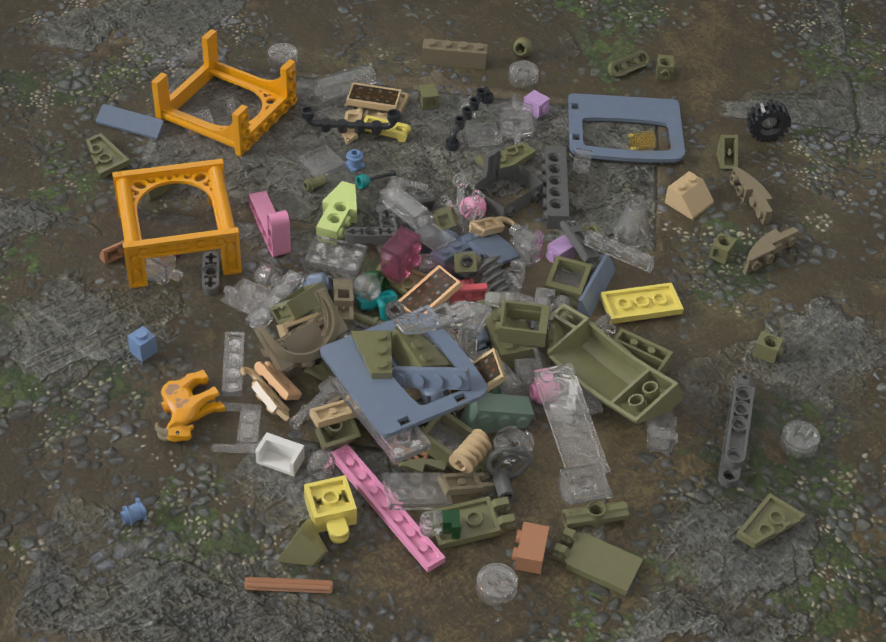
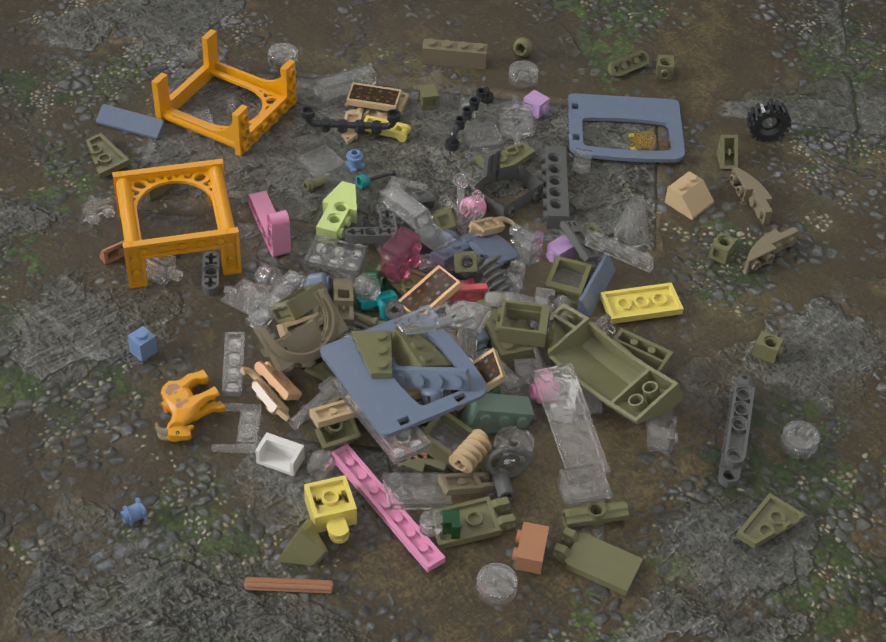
none -> clear hips [81,195,115,226]

